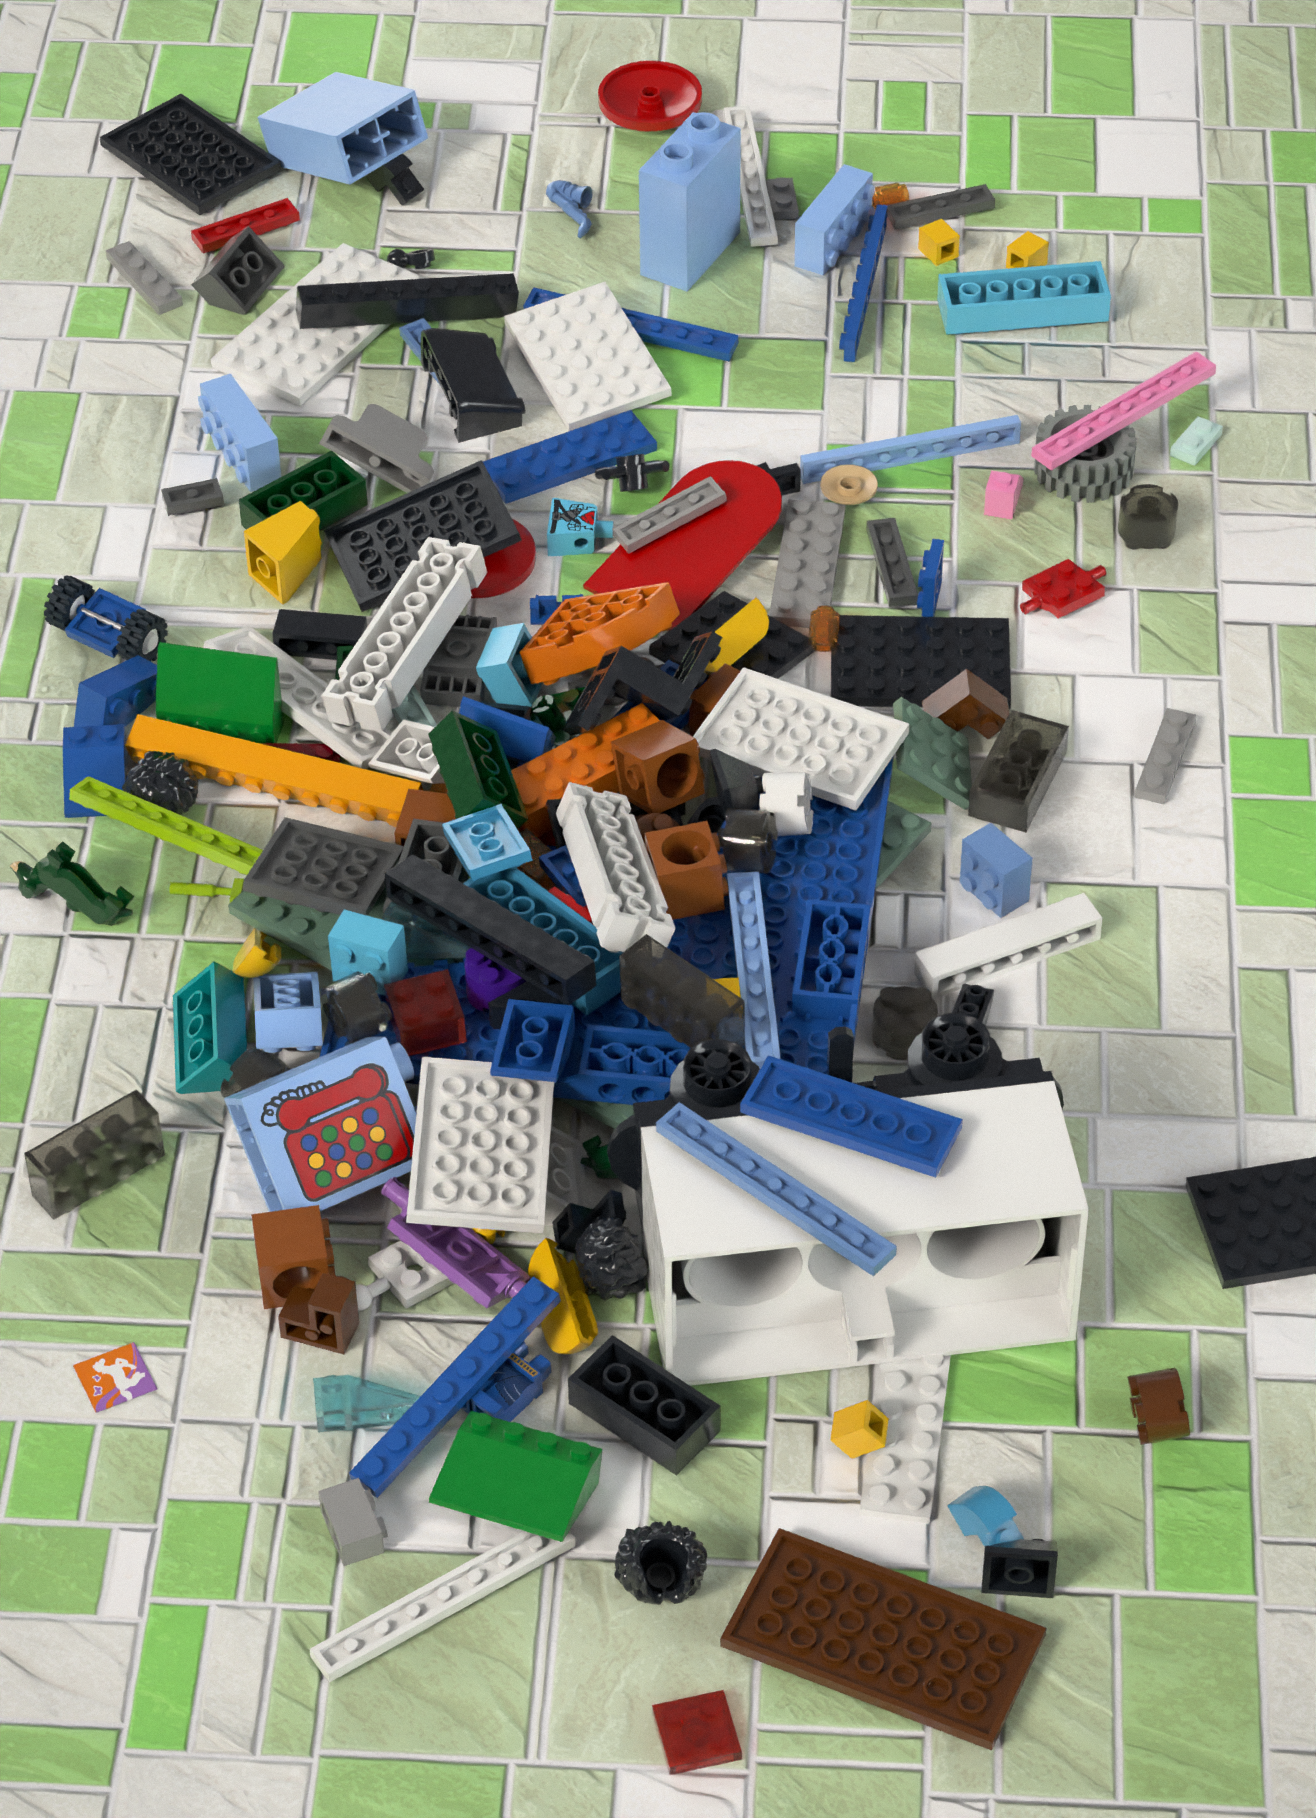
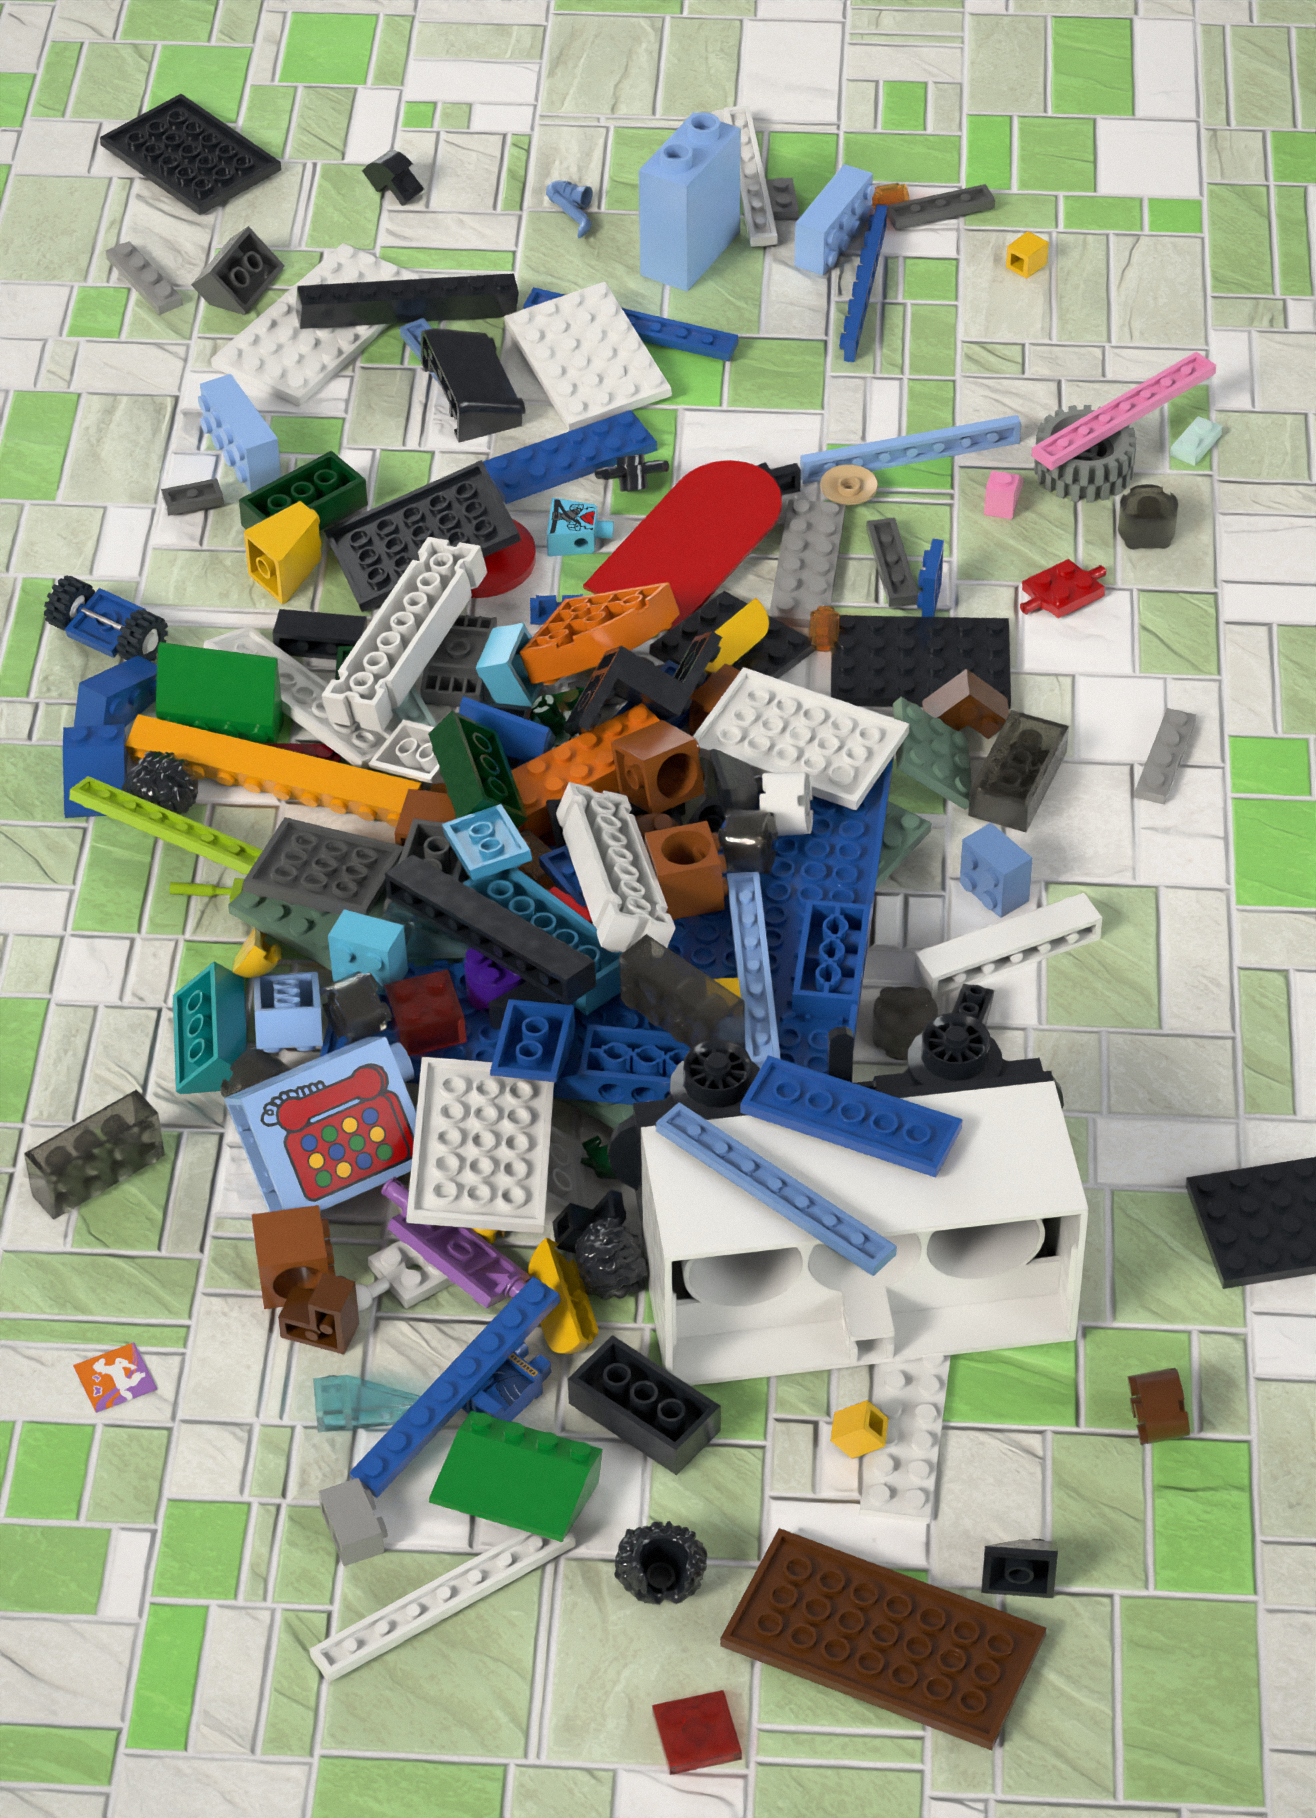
dark green animal [10,842,134,926] -> none
red plate [191,198,300,254] -> none
light blue brick [257,72,428,185] -> none
light grey brick [319,404,434,493] -> none
black plate [387,248,435,269] -> none
red dish [598,61,702,132] -> none
light grey plate [612,476,727,554] -> none
yellow brick [918,219,960,266] -> none
medium azure brick [937,261,1111,335] -> none
dark azure brick [947,1486,1025,1547] -> none

